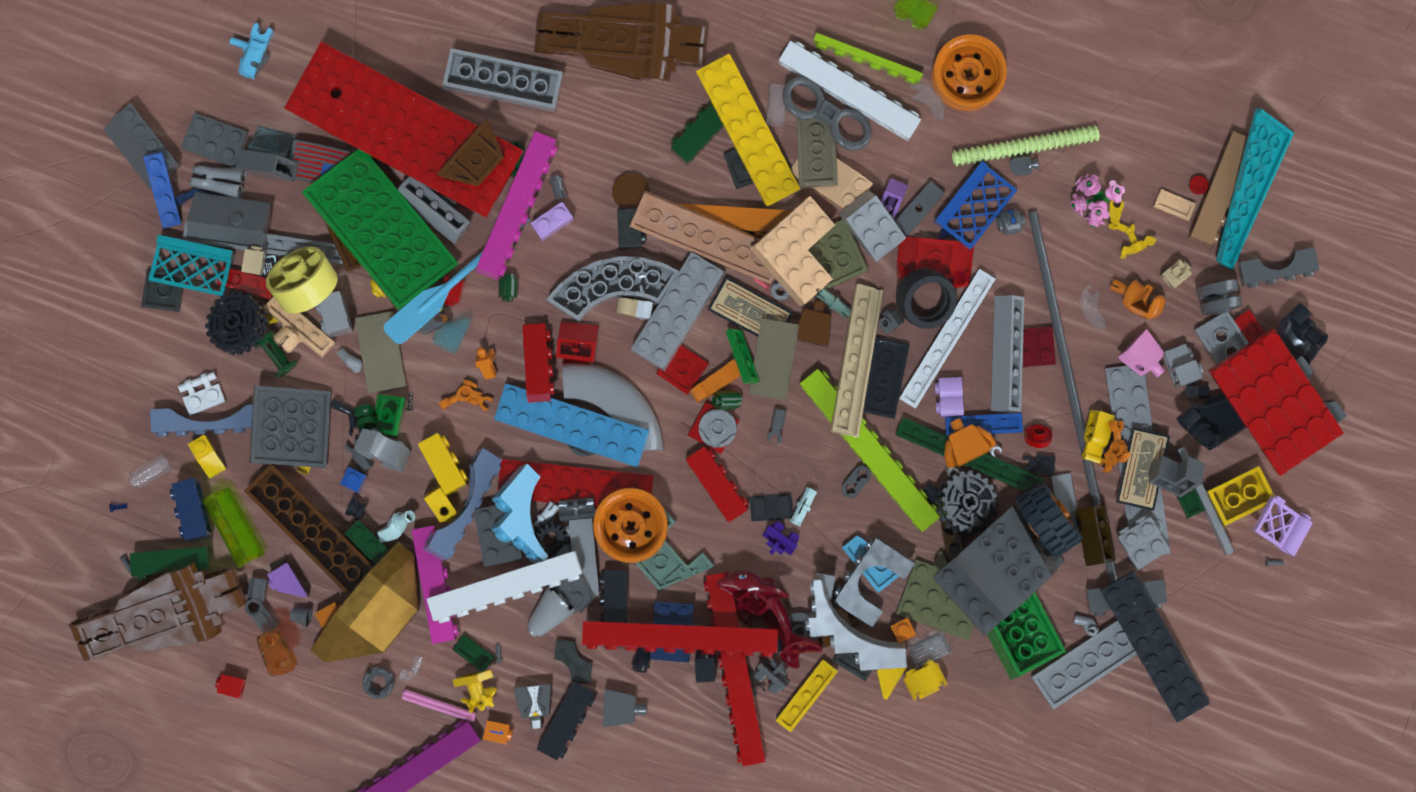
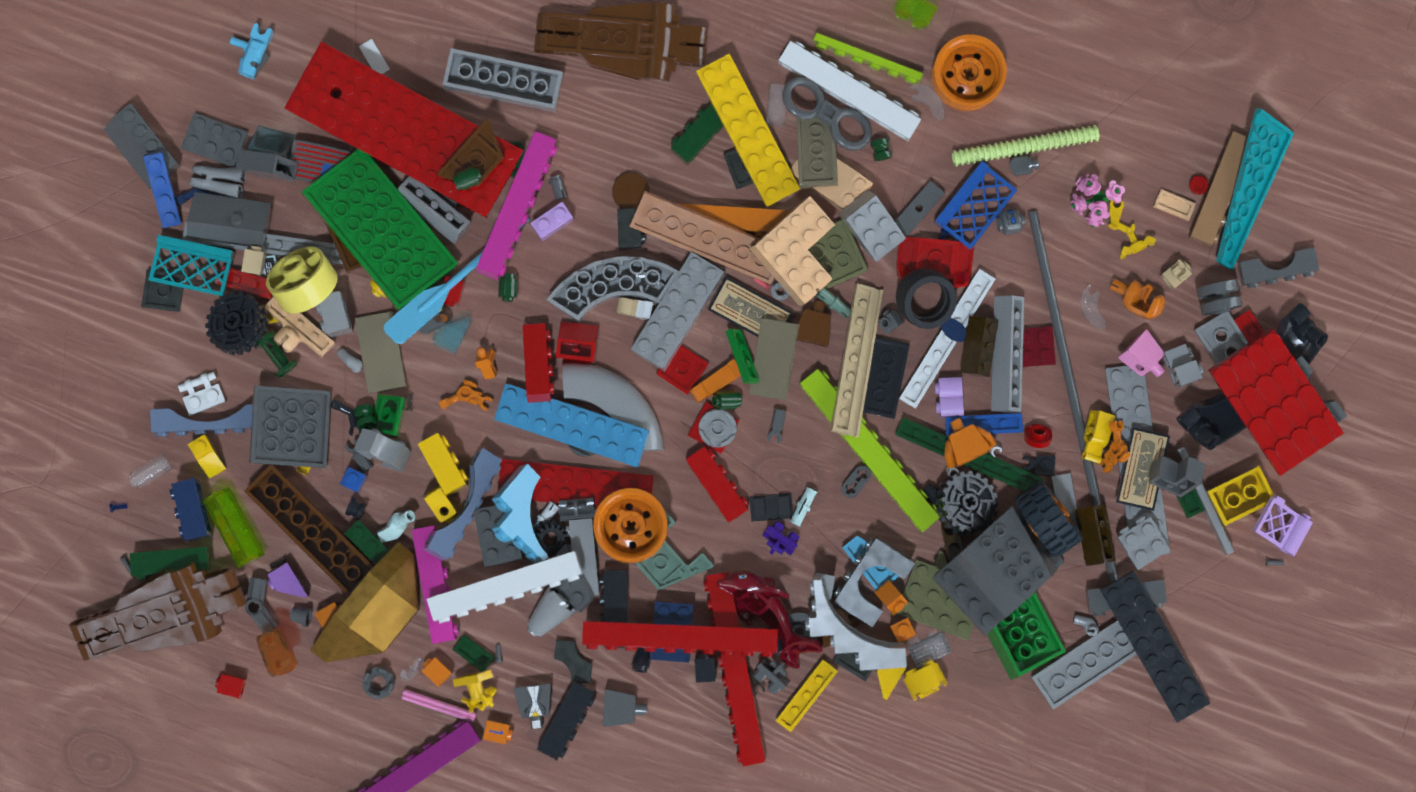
medium lavender slope [881,178,908,220] -> none
black piece [1186,386,1210,400] -> none
none -> white sticker [359,39,390,74]
none -> orange brick [422,657,453,687]
none -> dark green brick [452,166,482,191]
none -> dark green wheel [870,138,893,162]
none -> orange brick [874,580,908,615]
none -> dark blue sticker [941,318,966,342]
none -> dark brown brick [960,316,998,377]

